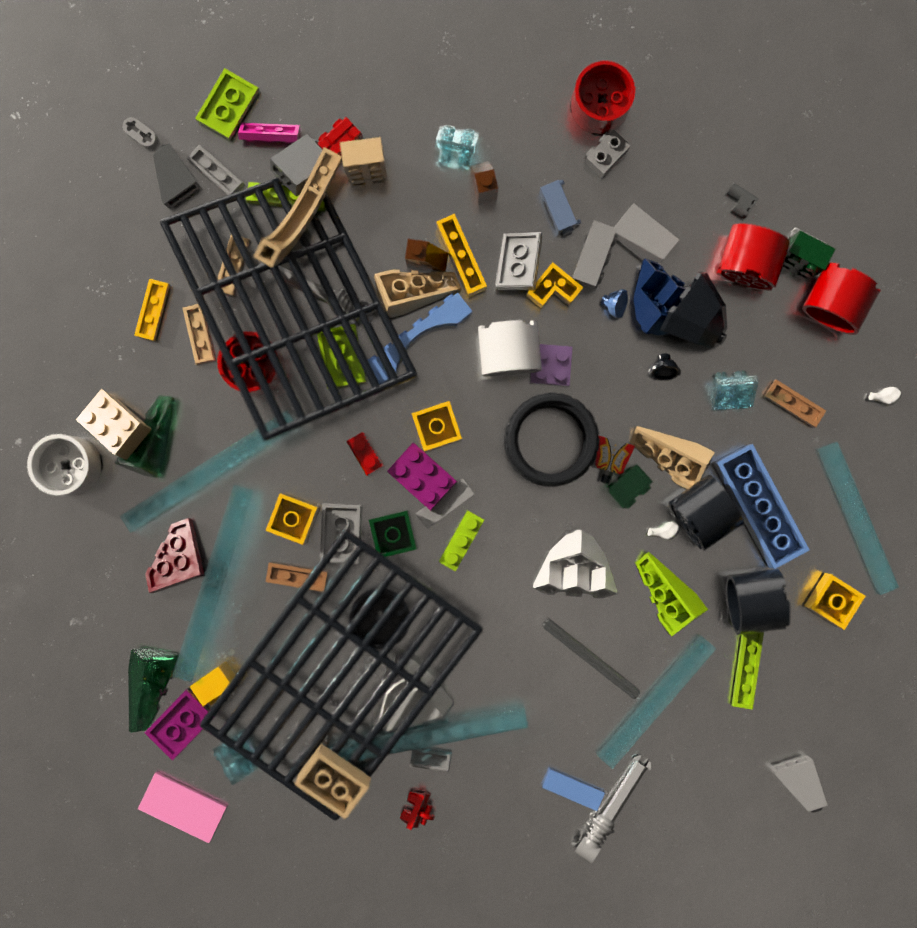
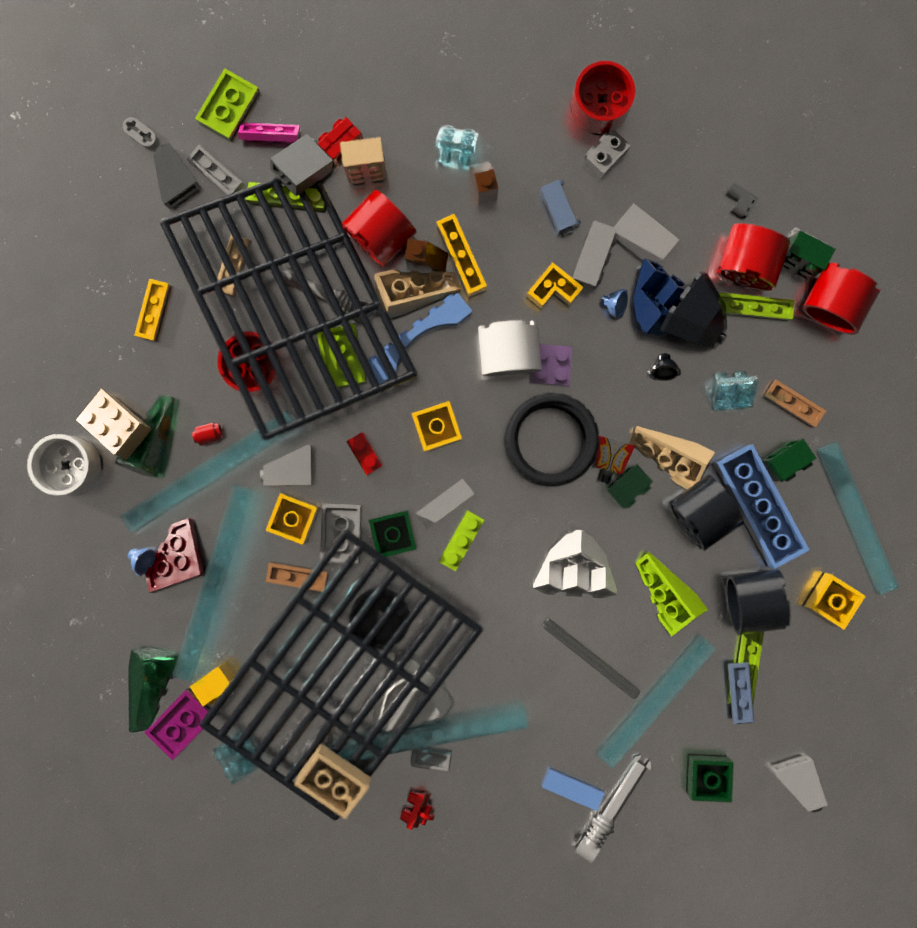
bright pink tile [138,772,227,843] -> none
tan tile [182,304,216,365] -> none
tan arch [254,147,342,267] -> none
magenta plate [387,443,457,511] -> none
light grey tile [496,232,543,290] -> none
white animal [647,521,680,540] -> none
white animal [869,387,902,405] -> none
none -> medium blue piece [128,548,156,576]
none -> red brick [192,422,223,446]
none -> light grey slope [260,445,314,486]
none -> red brick [341,189,417,267]
none -> dark green brick [687,755,734,803]
none -> lime plate [718,292,795,320]
none -> sand blue tile [728,662,754,725]
none -> dark green brick [762,438,817,482]

